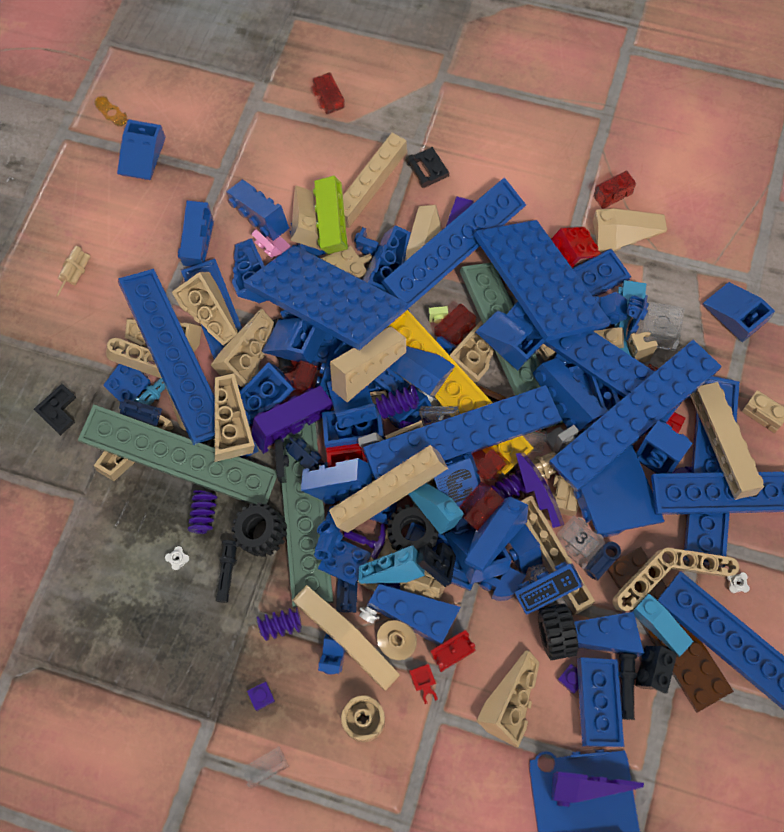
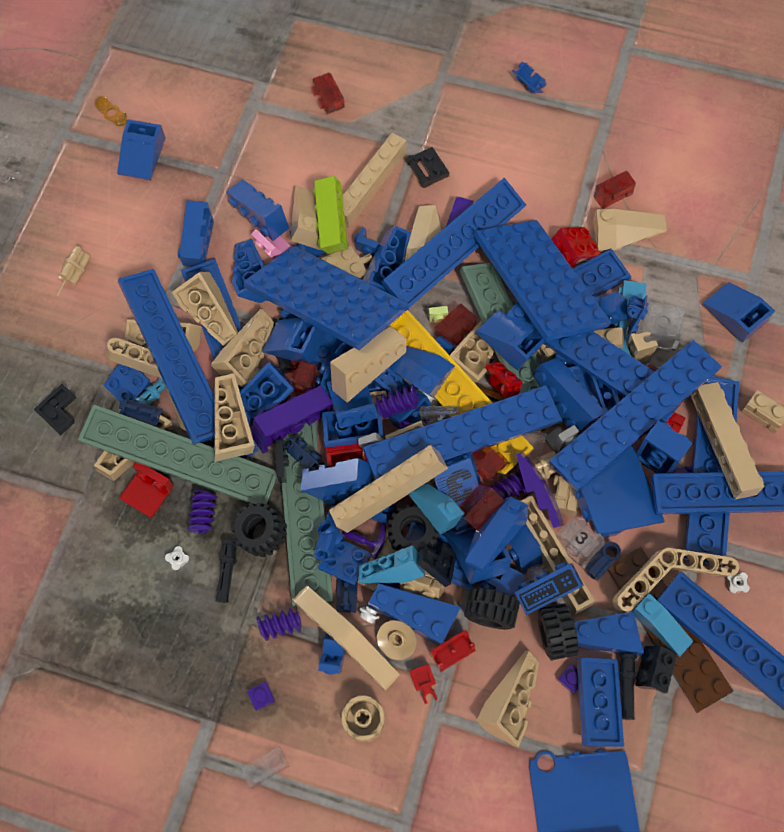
dark purple wedge [551,772,644,807] -> none
none -> red bracket [120,462,174,518]
none -> black tyre [464,588,520,630]
none -> red bracket [485,362,523,399]
none -> blue hinge [512,62,546,93]

